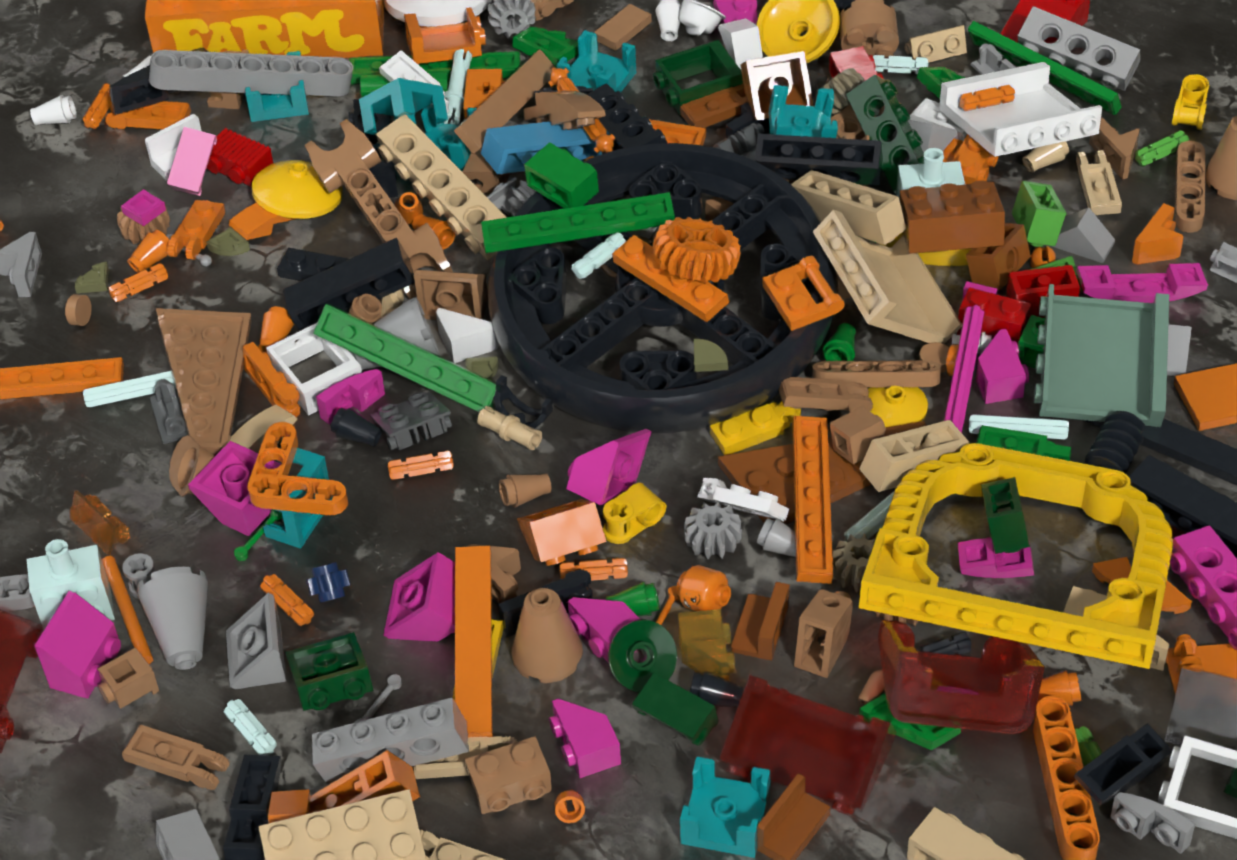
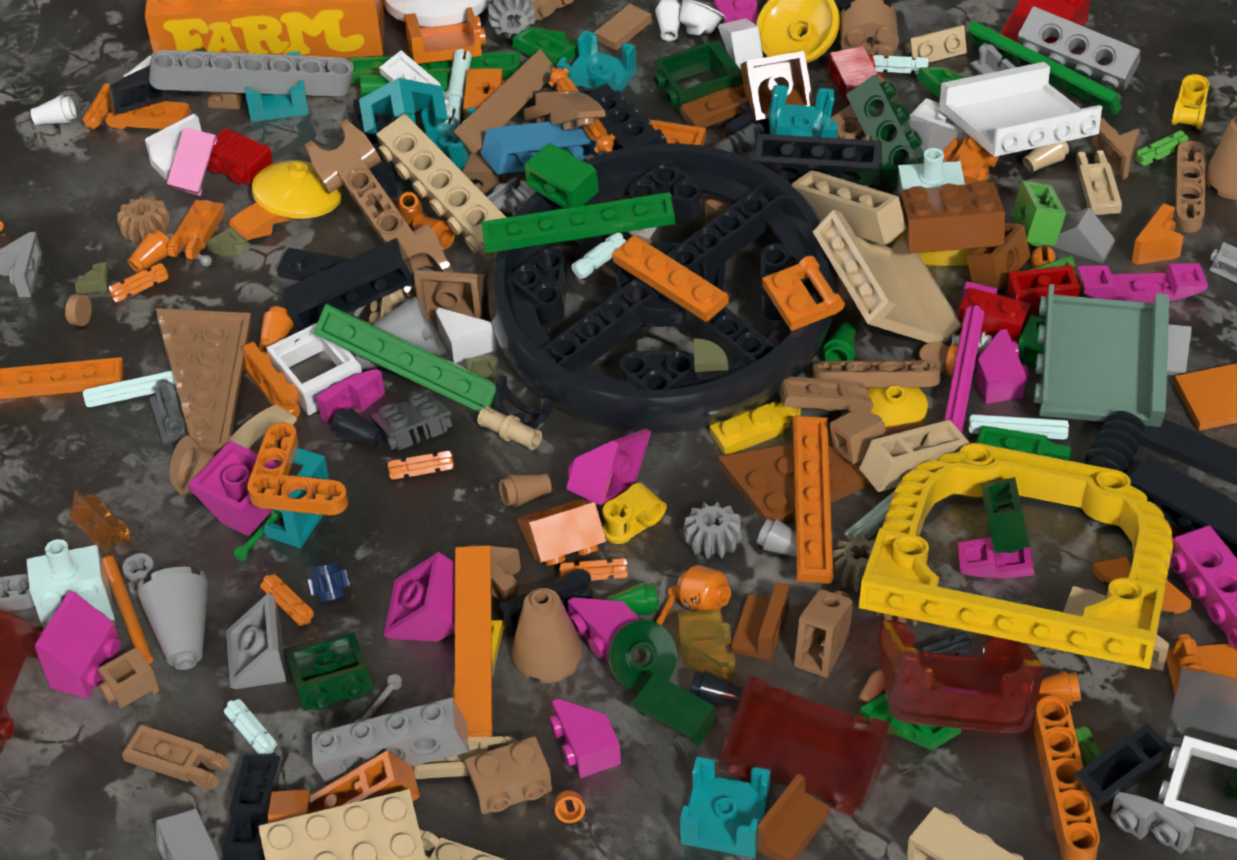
dark pink tile [121,189,166,226] -> none
medium nougat cone [349,294,382,324] -> none
orange gear [652,216,741,284] -> none
white hinge [697,478,789,522] -> none
dark tan gear [816,68,865,116] -> none
orange axle [959,85,1015,111] -> none

